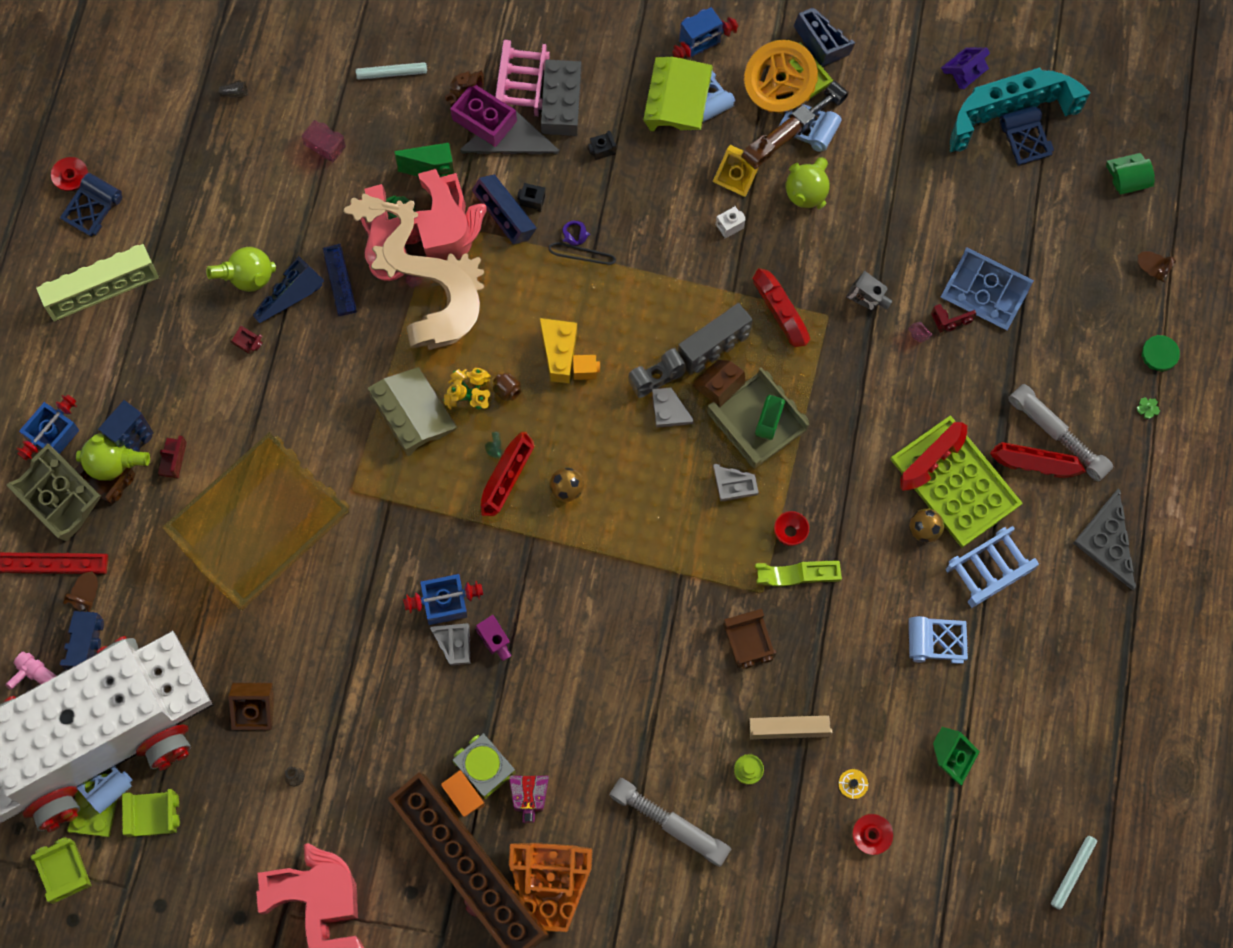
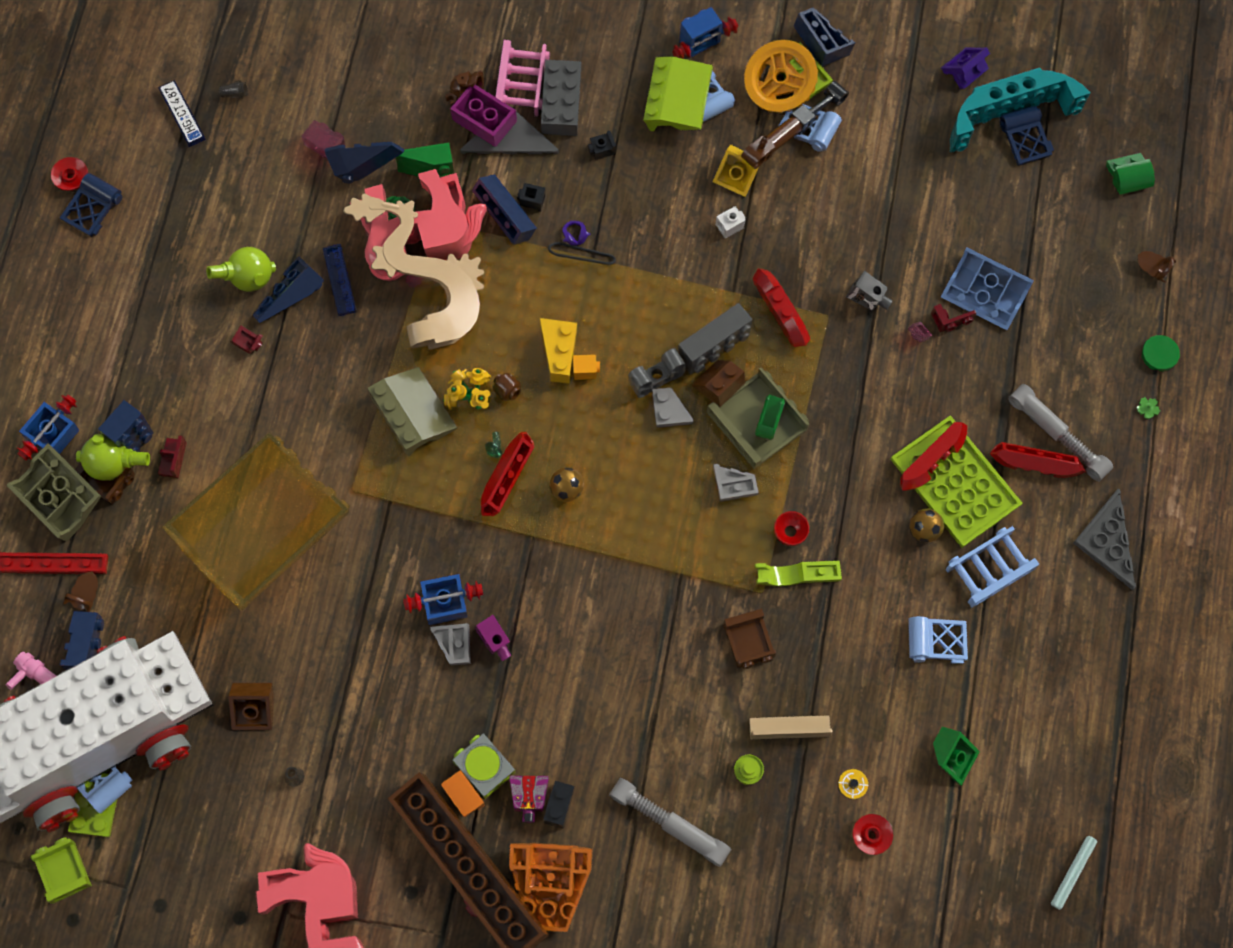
yellowish green brick [36,244,159,321] -> none
lime panel [122,789,180,837] -> none
light aqua axle [356,63,427,79] -> none
lime piece [786,157,830,209] -> none
none -> tile [158,80,206,147]
none -> dark blue wedge [325,142,404,184]
none -> black brick [544,781,575,829]

